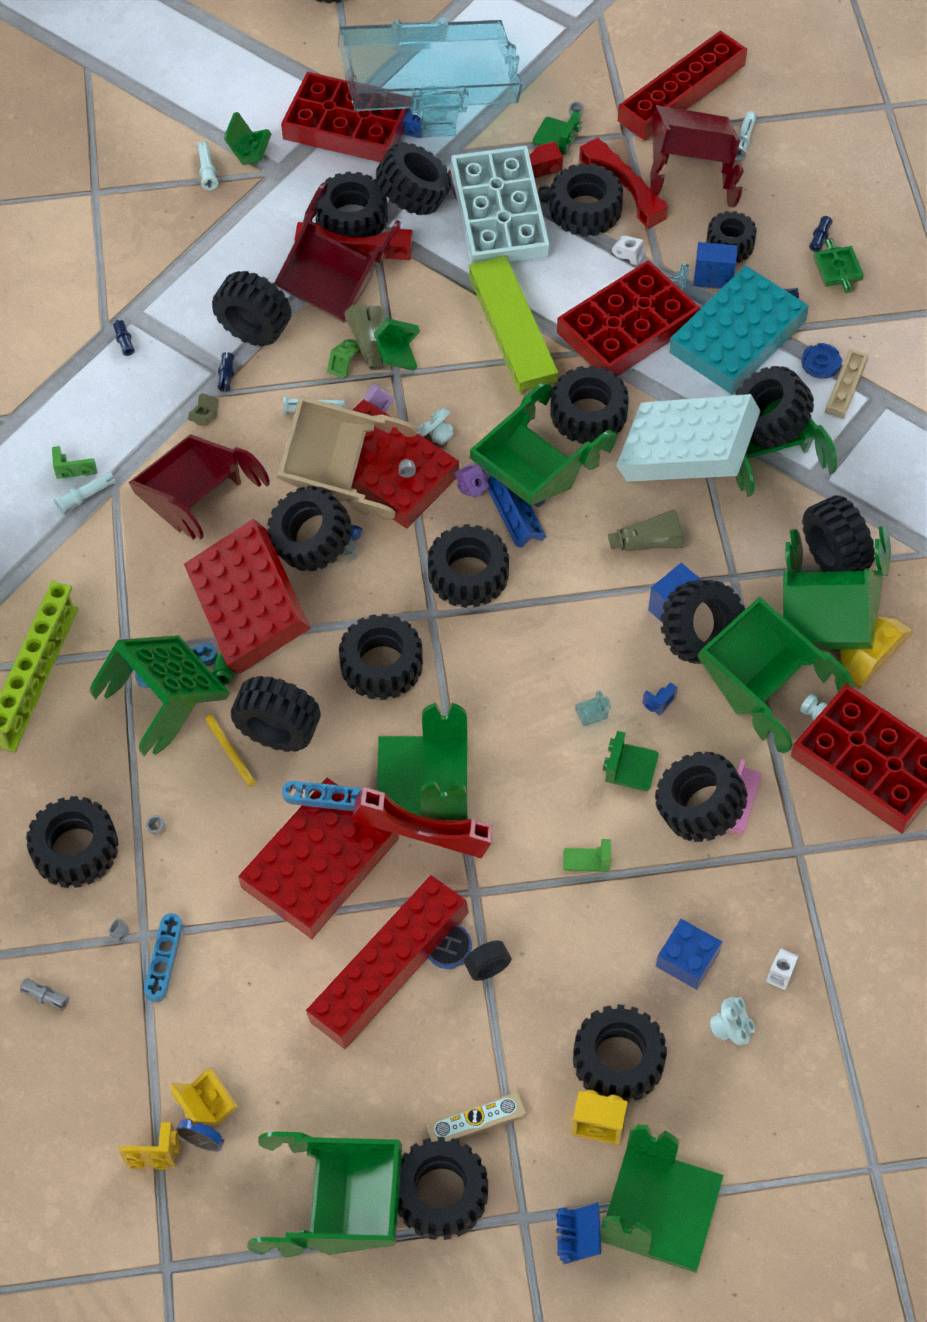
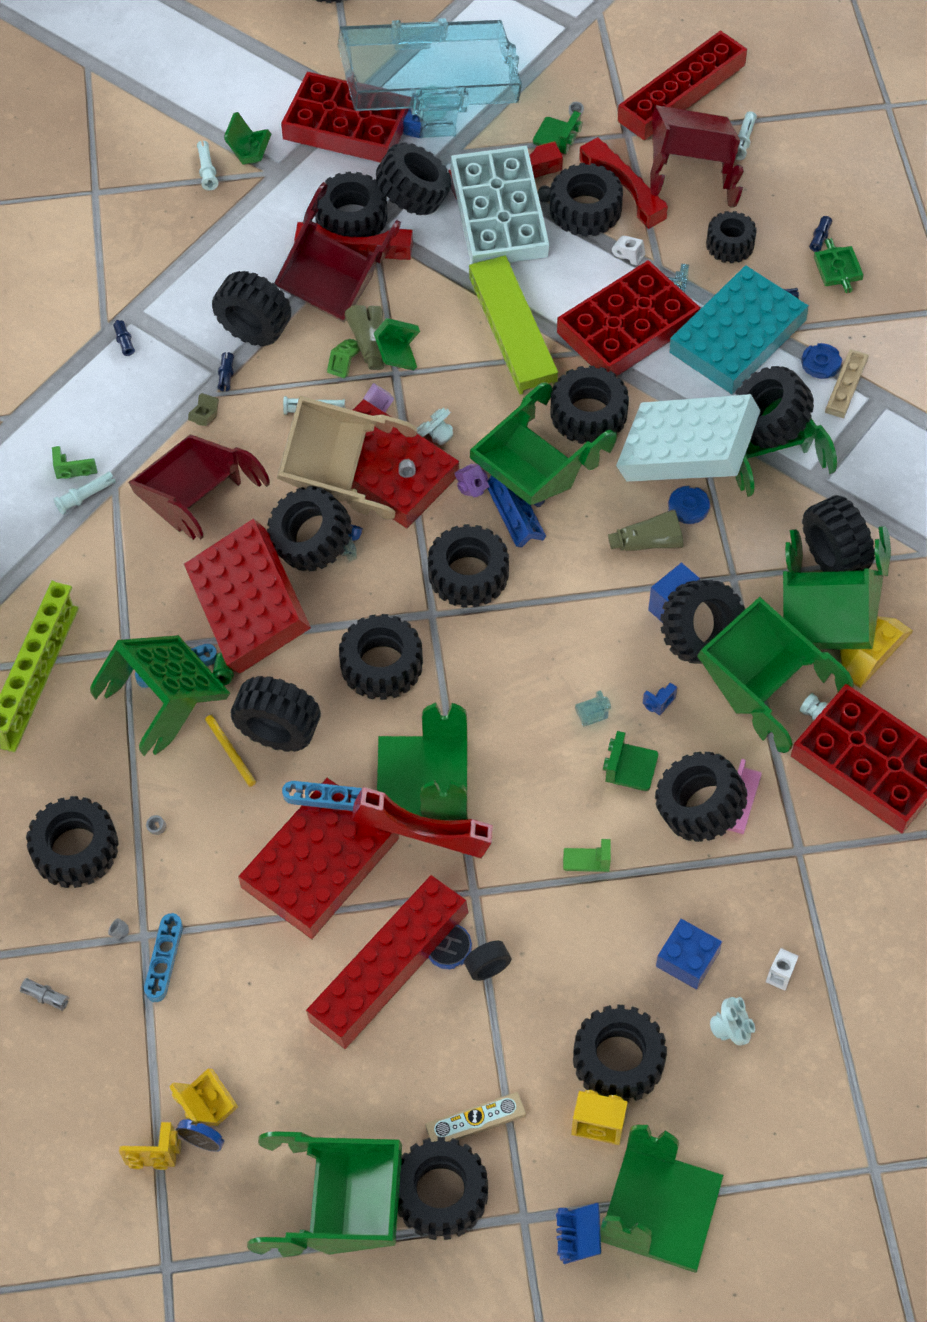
blue brick [693,242,738,289] -> none
none -> blue tile [668,486,710,524]

